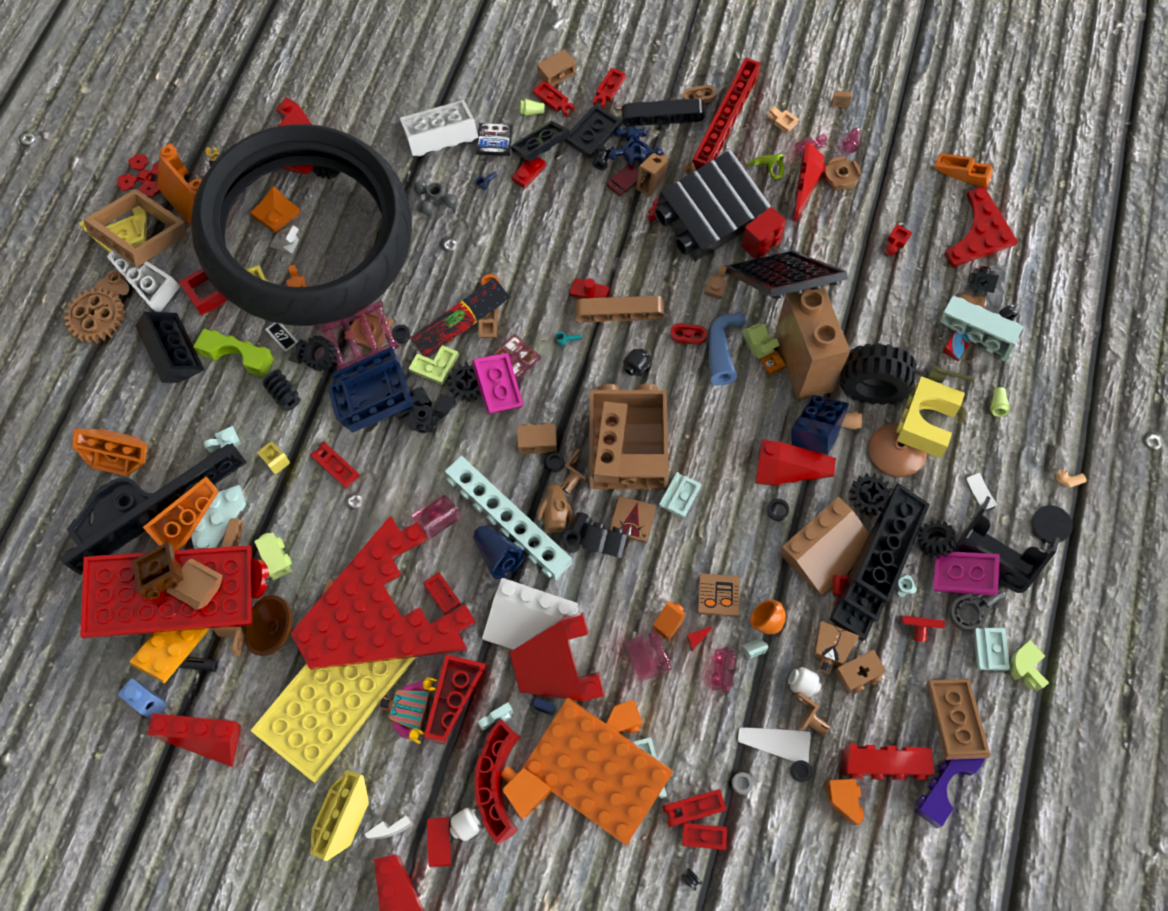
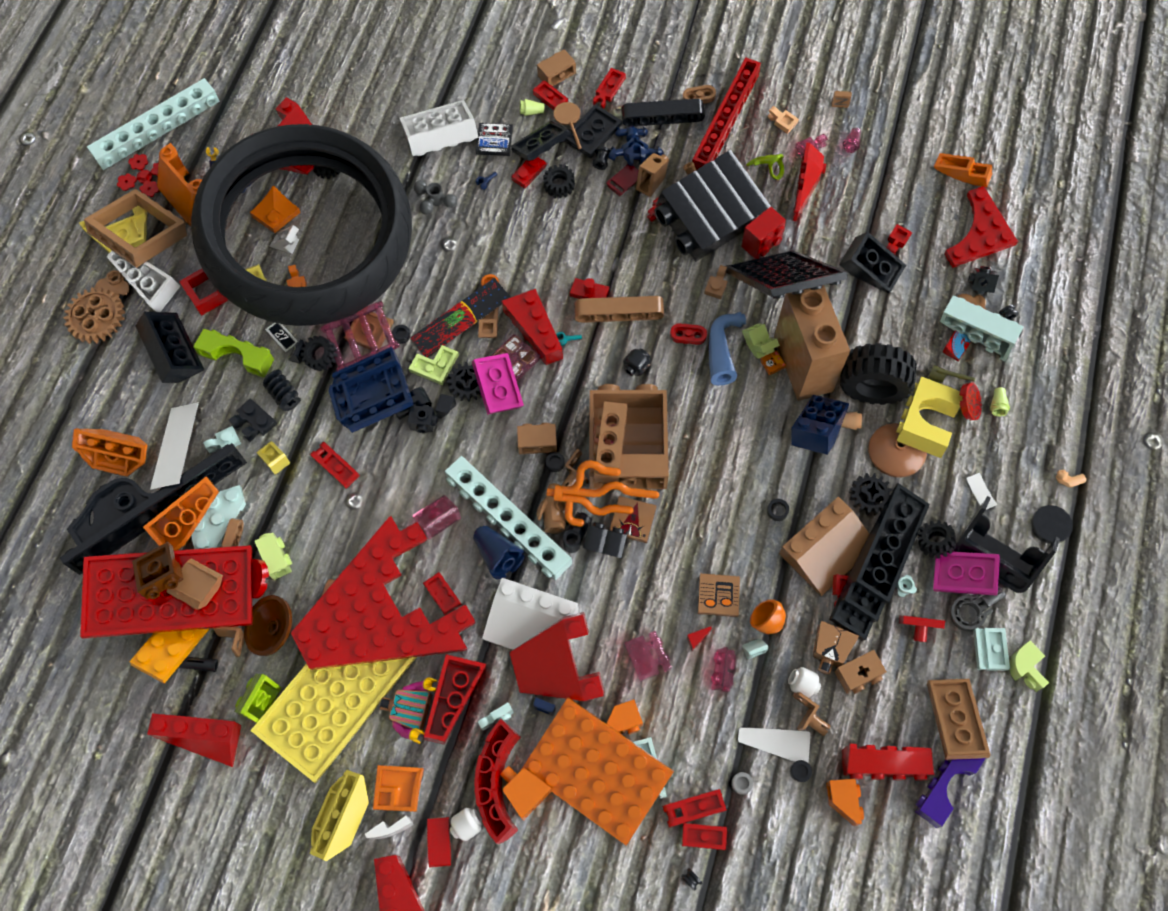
medium blue torso [118,678,168,719] -> none
orange slope [652,601,685,642] -> none
light aqua plate [659,472,702,519] -> none
red wedge [755,439,836,486] -> none
medium nougat plate [824,157,861,191] -> none
none -> light aqua brick [87,78,220,170]
none -> white sticker [150,402,199,490]
none -> black plate [229,398,277,442]
none -> lime slope [234,673,282,723]
none -> orange plate [373,765,424,812]
none -> red wedge [501,289,563,365]
none -> black tyre [543,164,575,198]
none -> orange plant [547,460,659,527]
none -> medium nougat piece [553,102,582,149]
none -> black slope [839,232,906,294]
none -> red tile [959,383,982,421]

